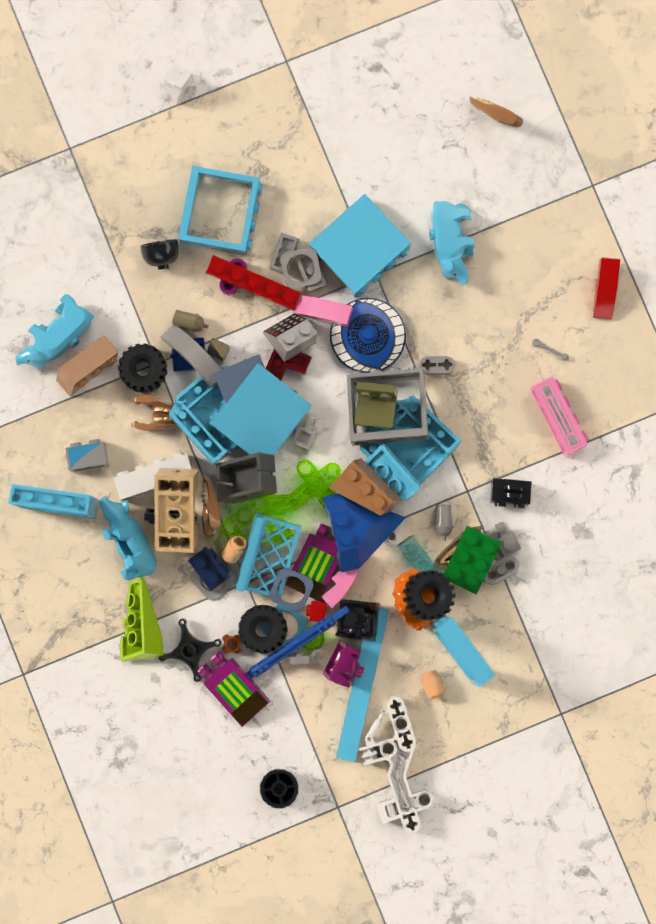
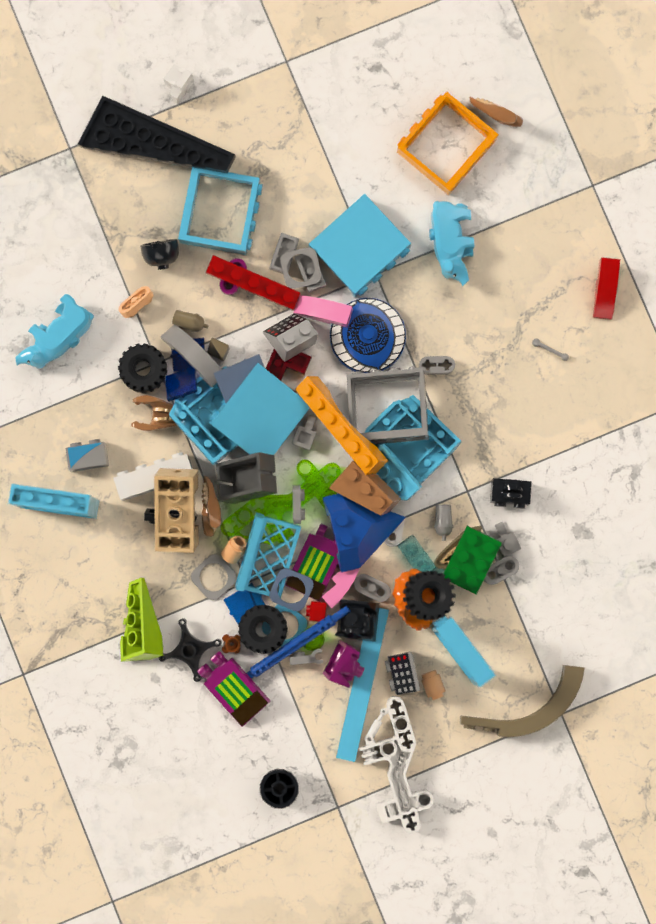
medium nougat wedge [56,335,119,397] -> none
medium azure animal [99,496,156,580] -> none
dark blue bracket [188,546,230,591] -> none
olive bracket [354,382,398,429] -> none
bright pink brick [530,376,588,456] -> none
none -> black wing [78,95,236,173]
none -> light nougat plate [119,286,153,318]
none -> clear blue piece [166,367,198,402]
none -> clear blue piece [224,583,266,625]
none -> light grey plate [293,485,305,524]
none -> light orange arch [295,376,388,475]
none -> light grey plate [354,574,391,602]
none -> slope [385,651,420,695]
none -> light orange window [397,91,499,196]
none -> dark tan arch [459,665,585,737]

